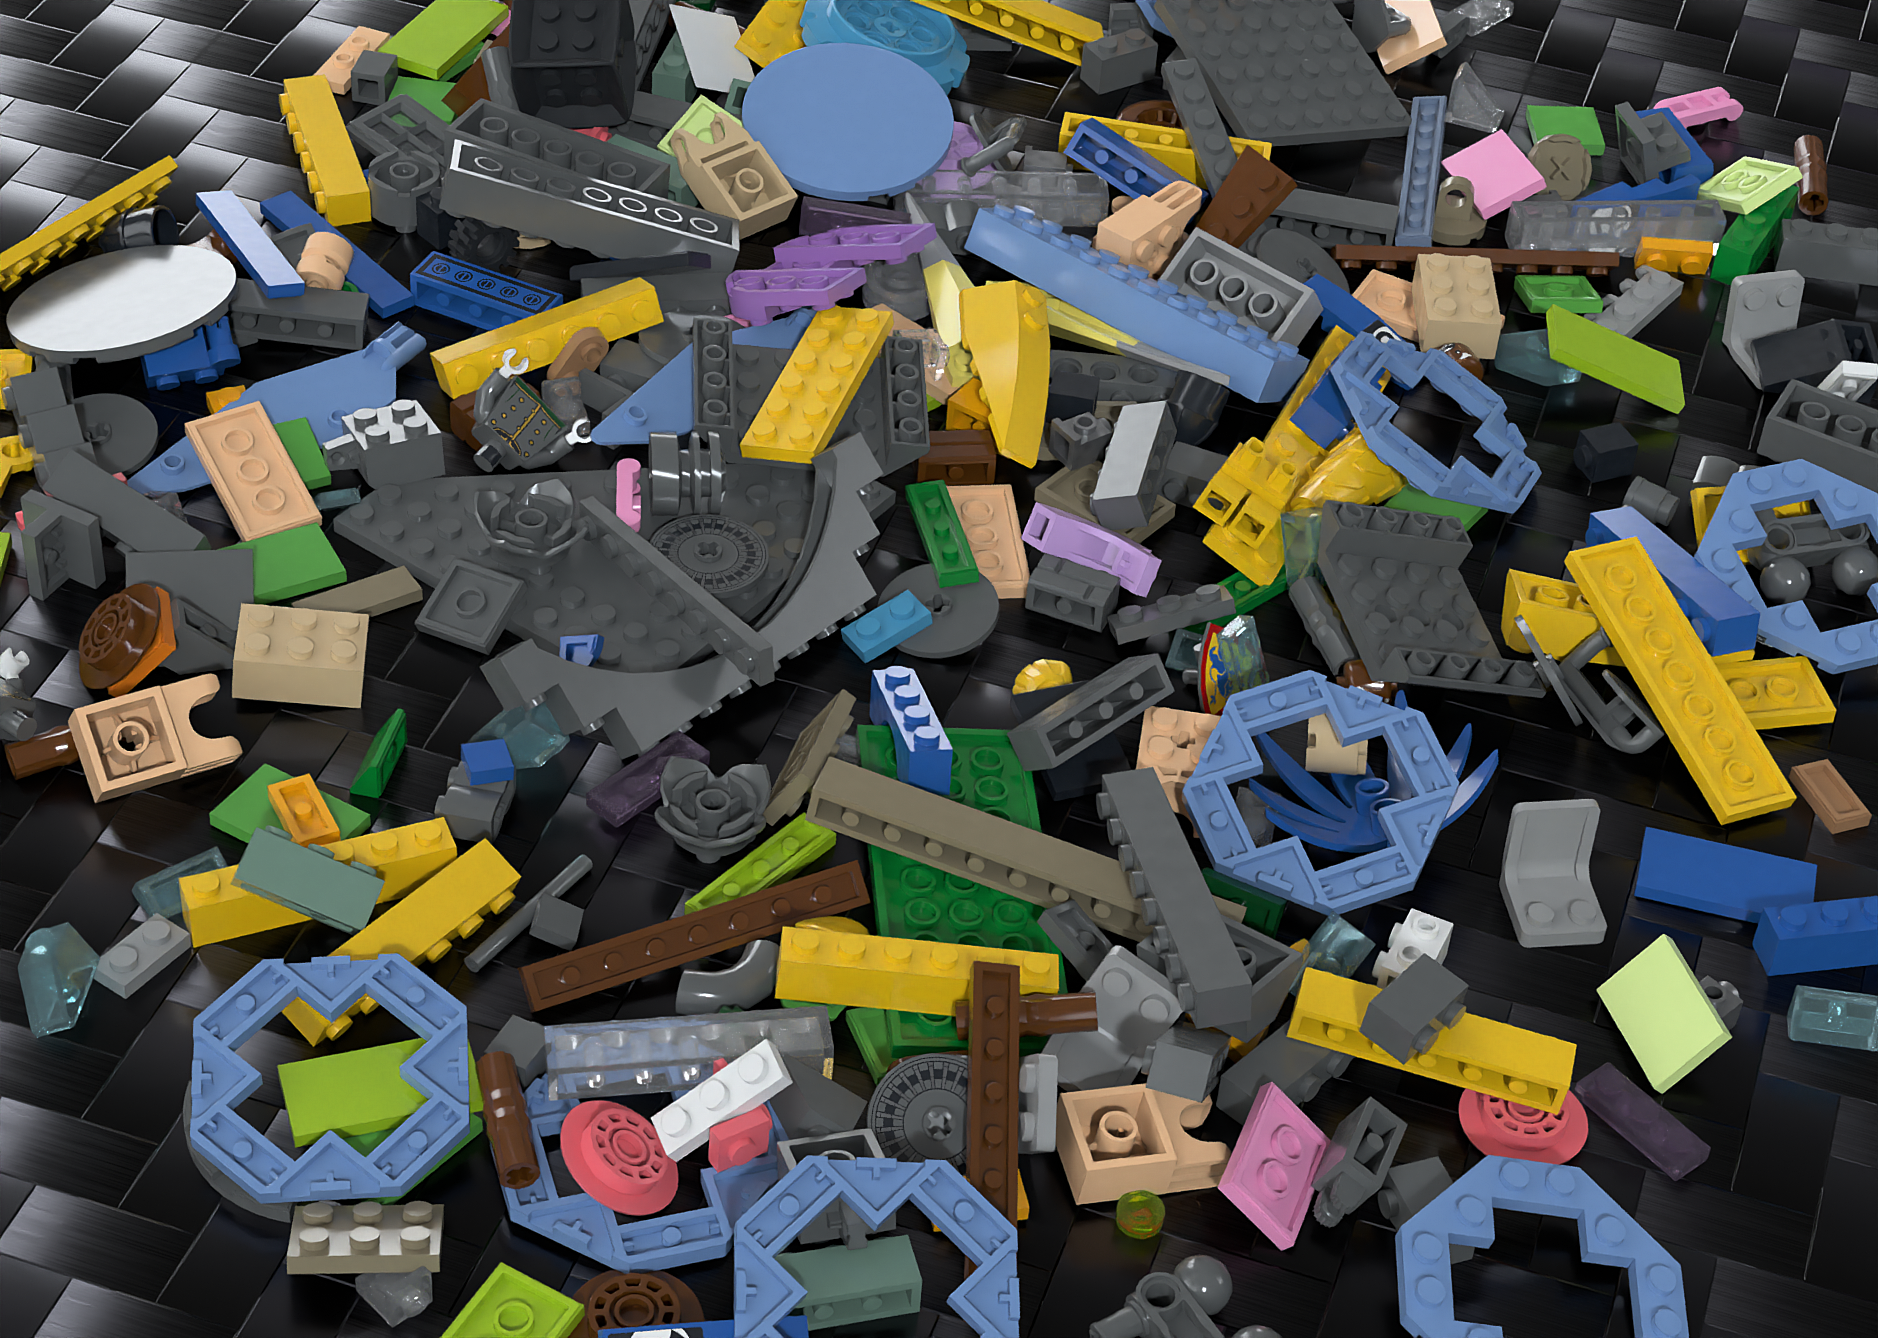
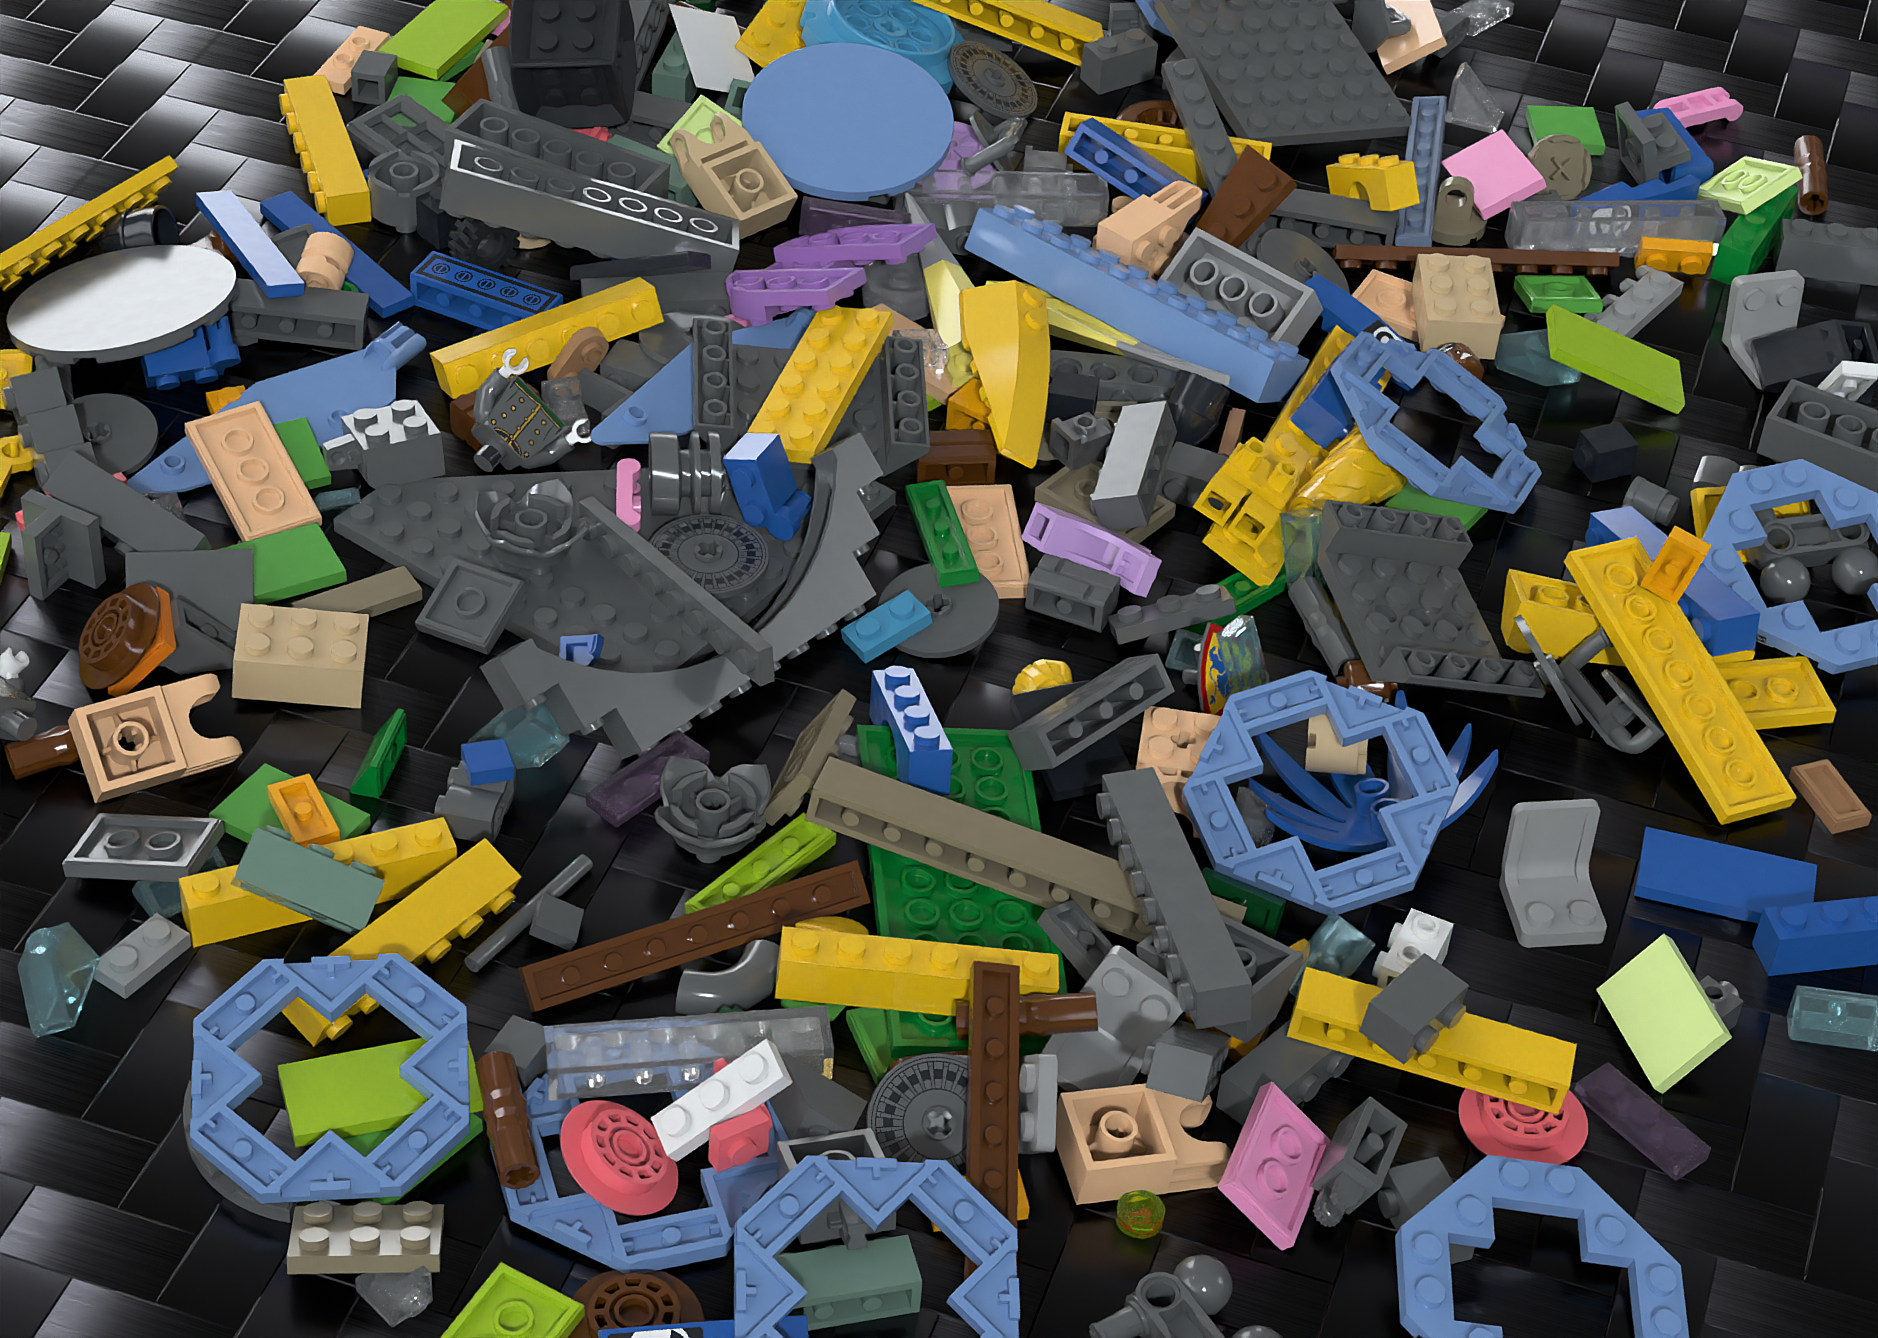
none -> dark grey tile [62,813,225,882]
none -> blue hinge [722,433,813,541]
none -> piece [947,41,1038,120]
none -> medium nougat tile [1218,408,1246,457]
none -> yellow arch [1326,153,1420,211]
none -> light orange plate [1640,526,1712,605]

